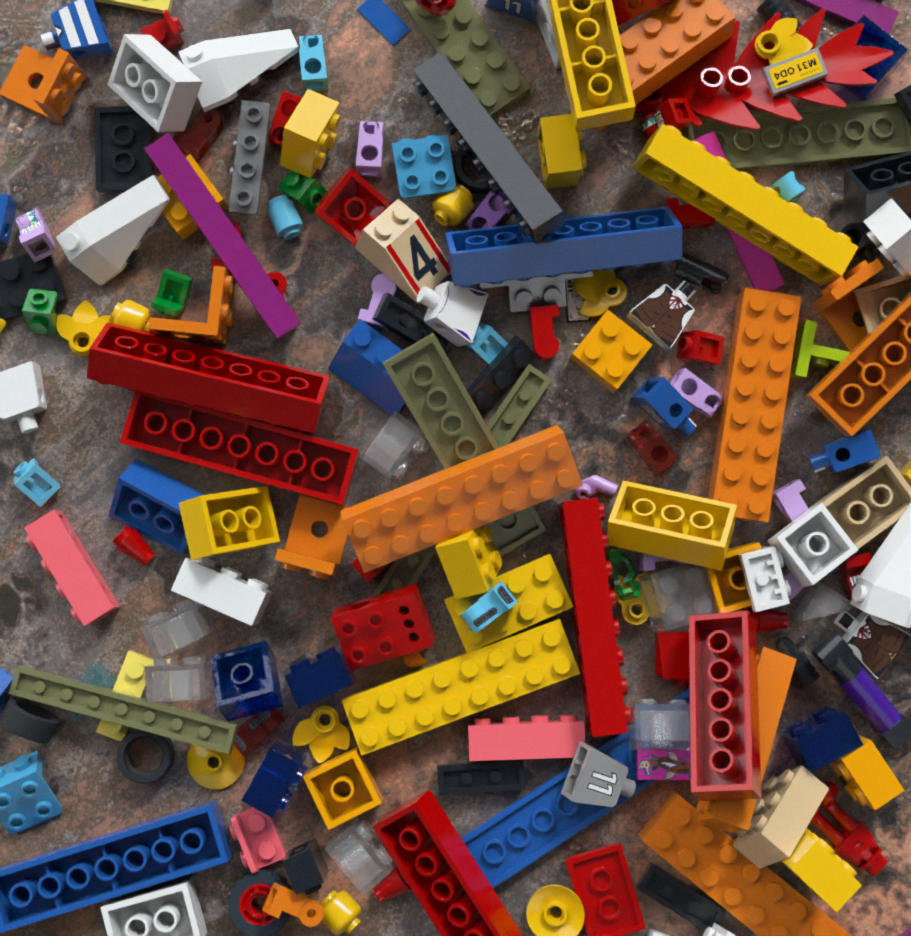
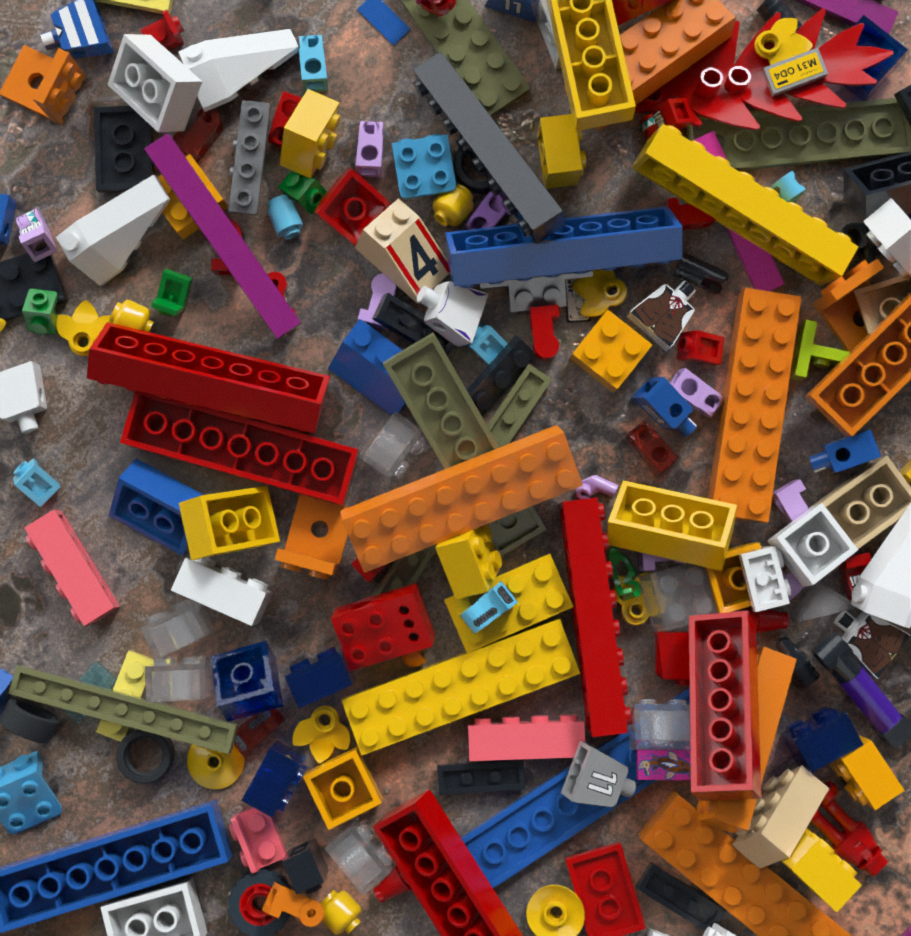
red cone [112,525,156,566] -> none
orange bracket [148,266,237,345] -> none

